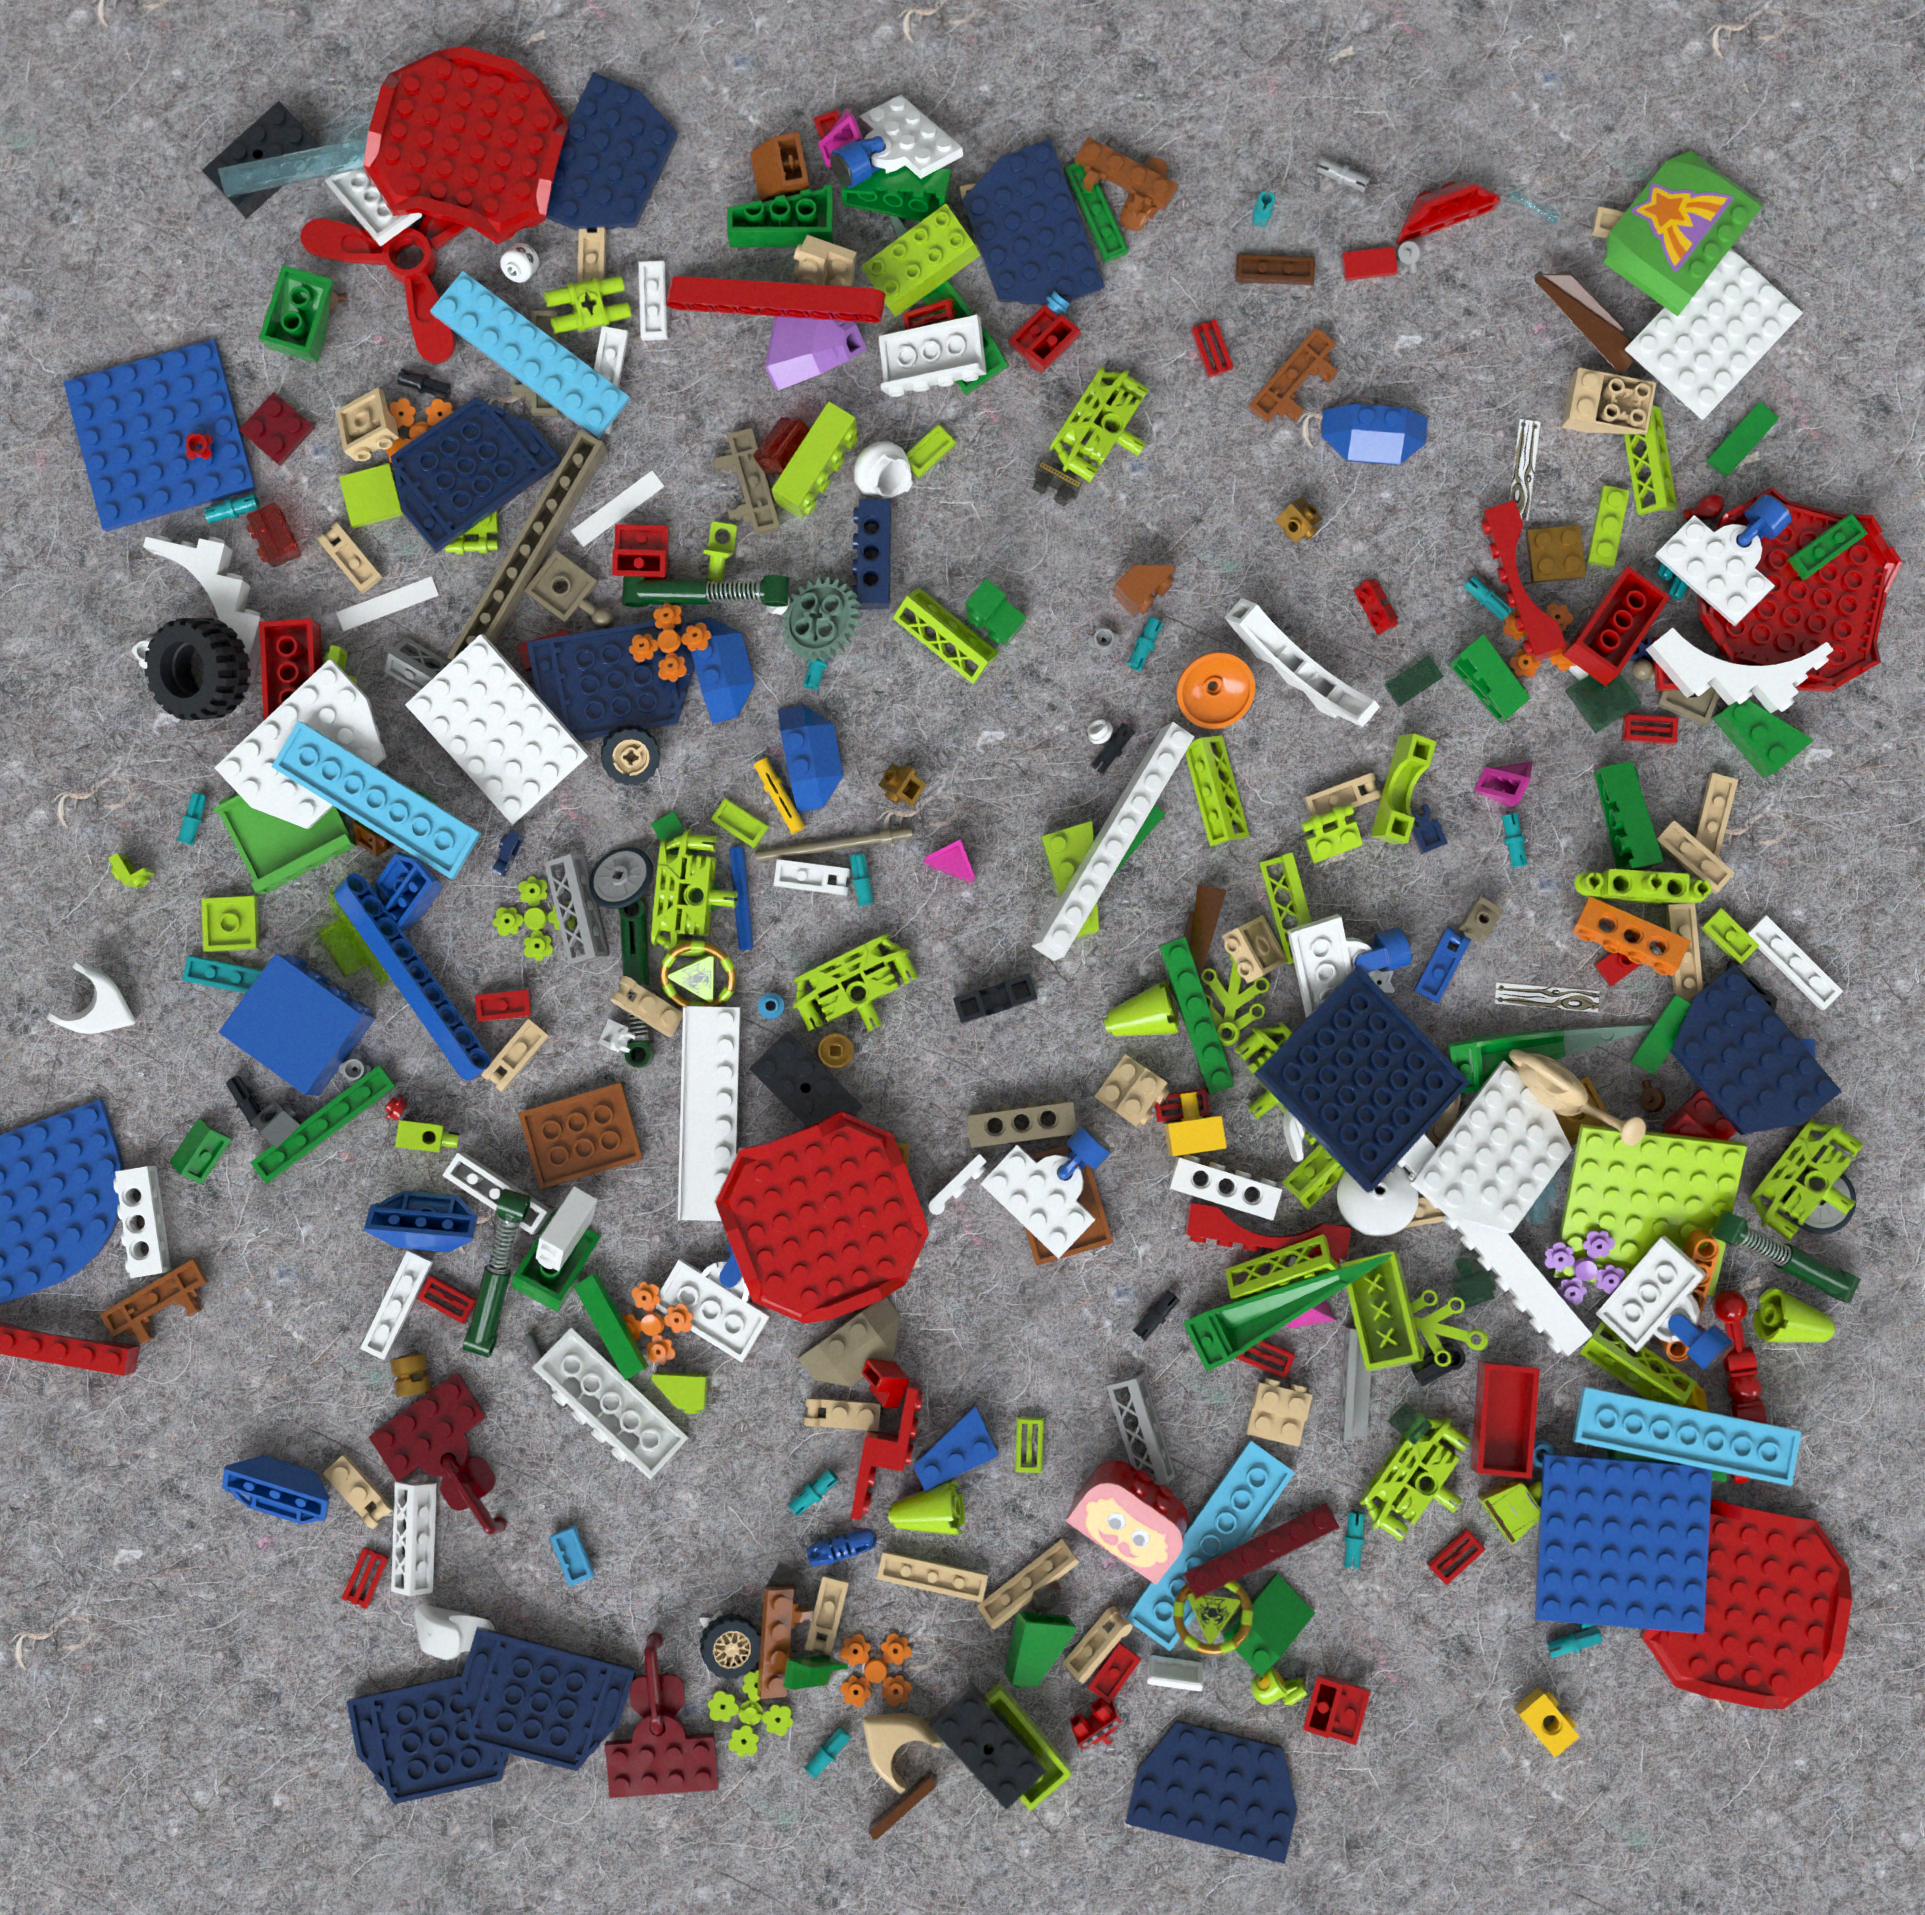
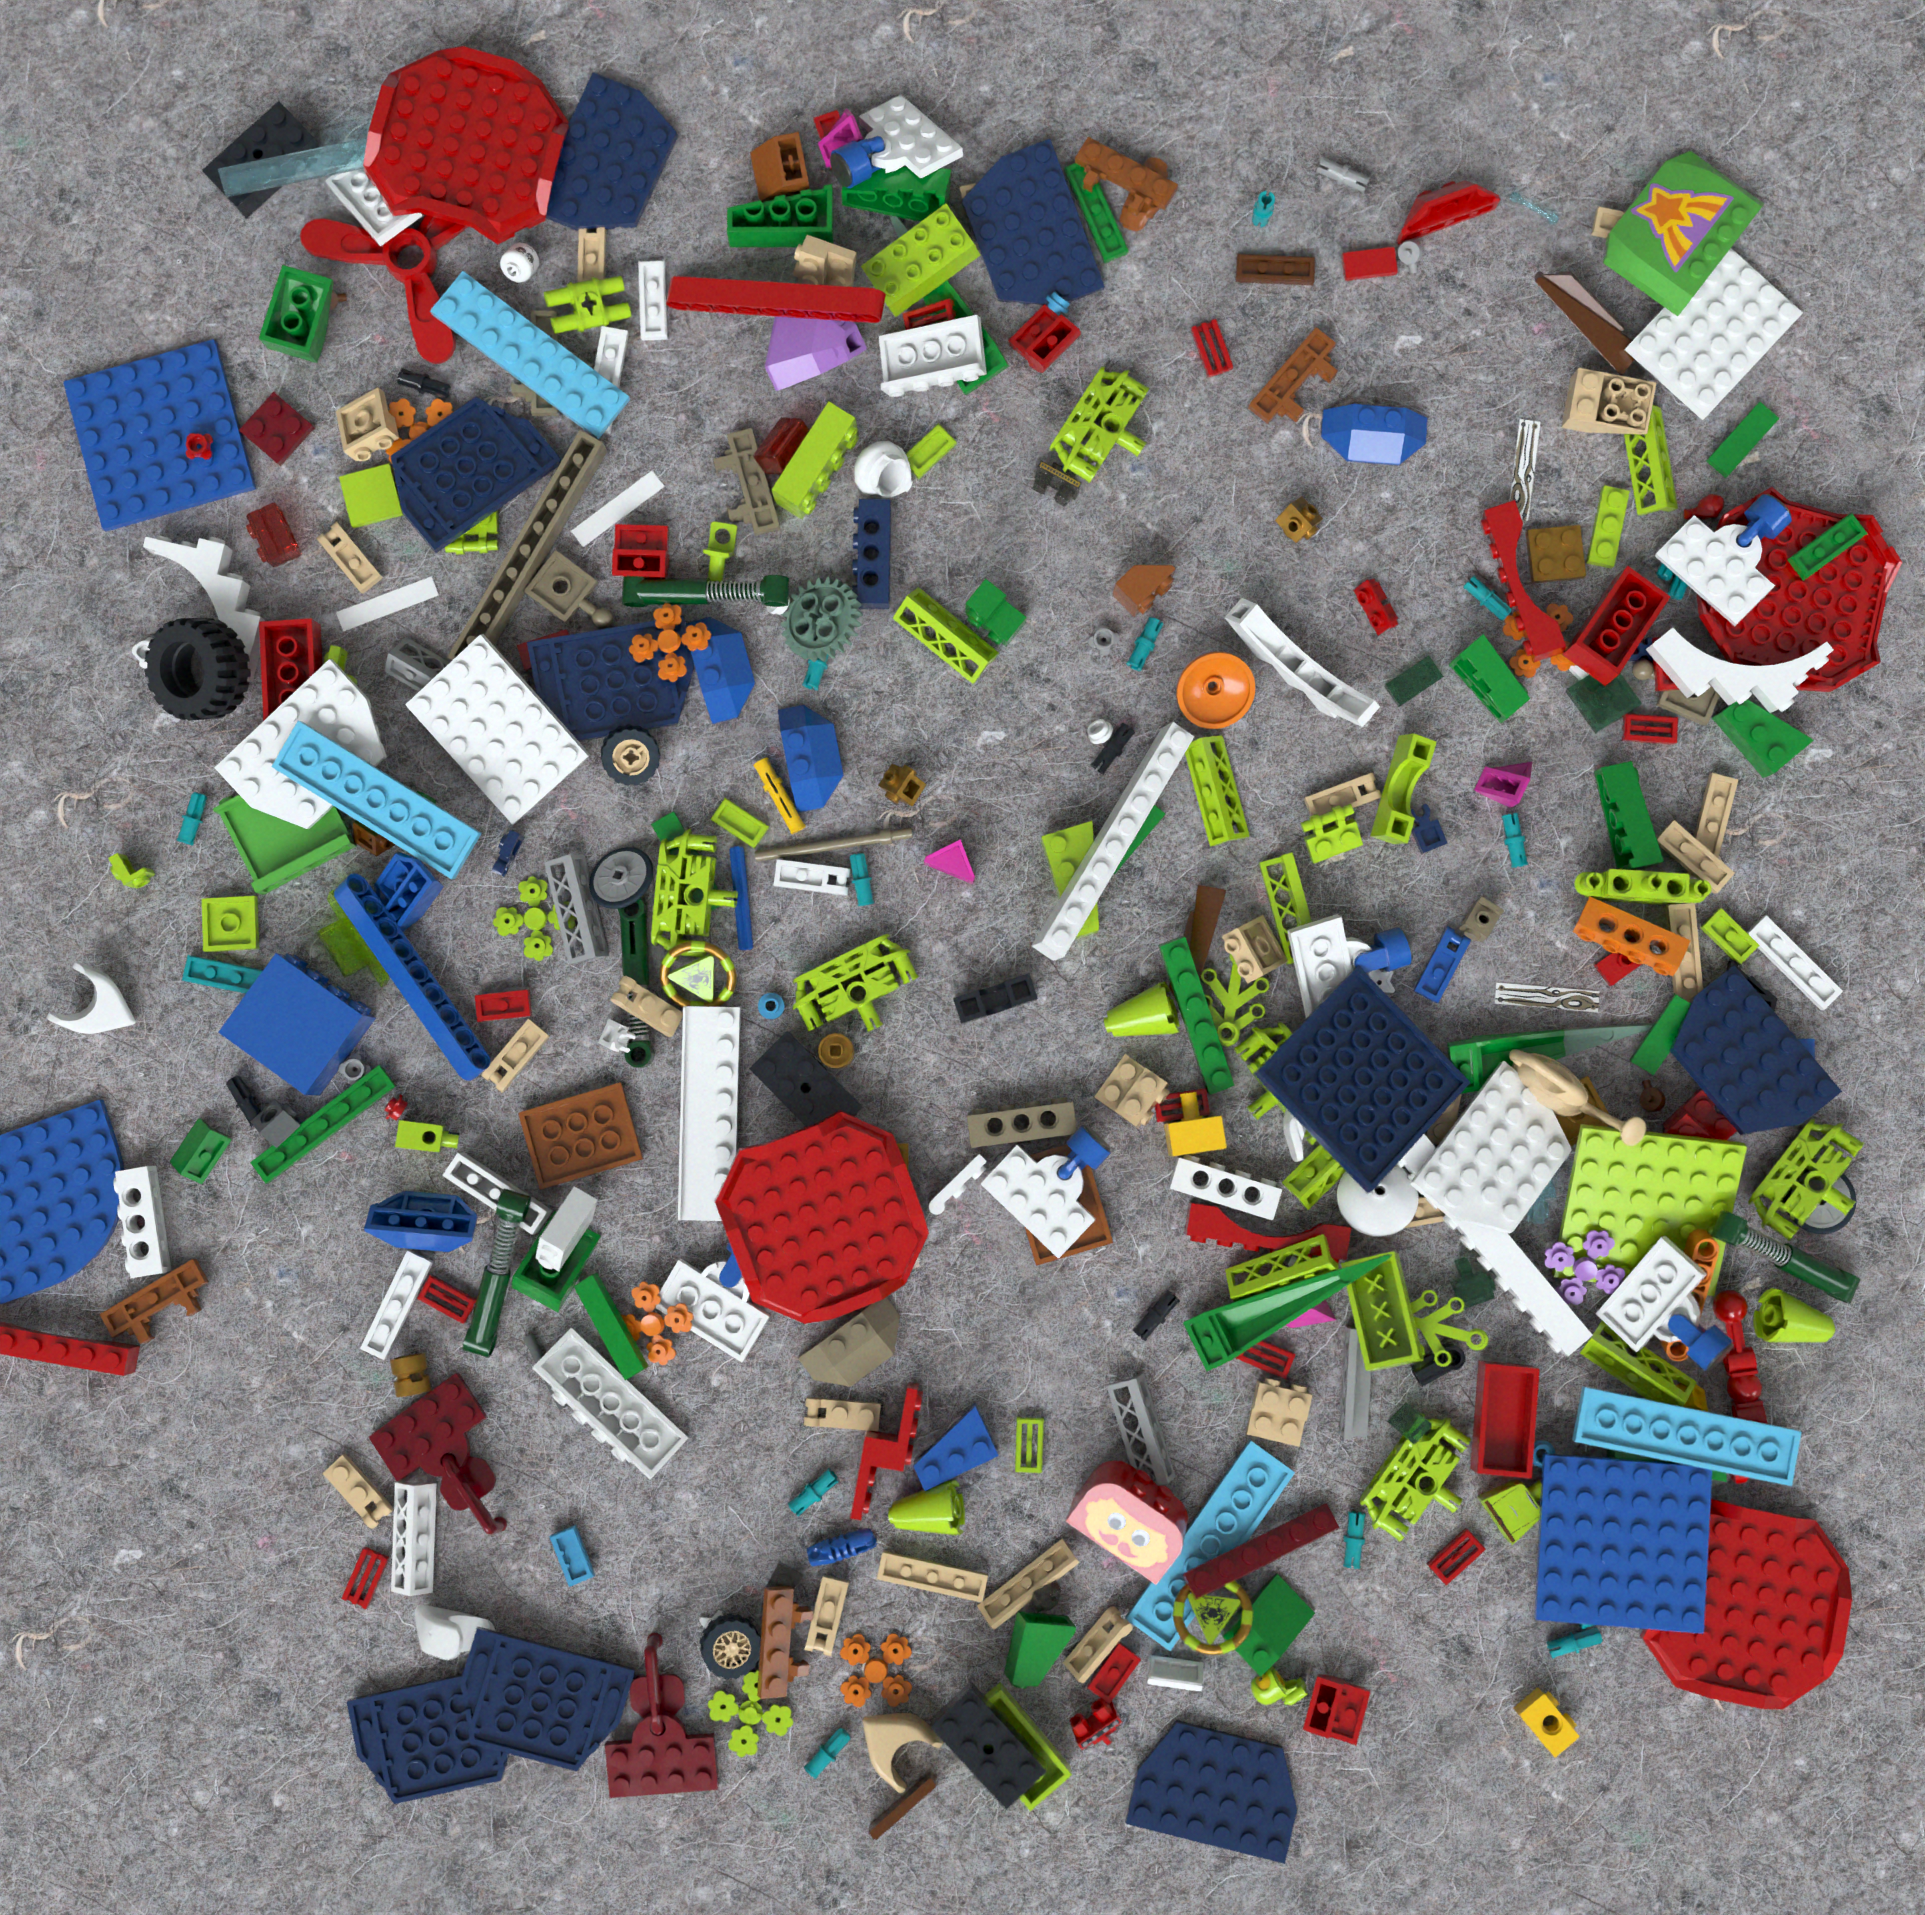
teal pin [204,493,261,524] -> none
blue wedge [222,1455,330,1524] -> none
lime slope [651,1372,709,1414] -> none
green panel [783,1655,848,1690] -> none
red piece [861,1359,910,1408] -> none

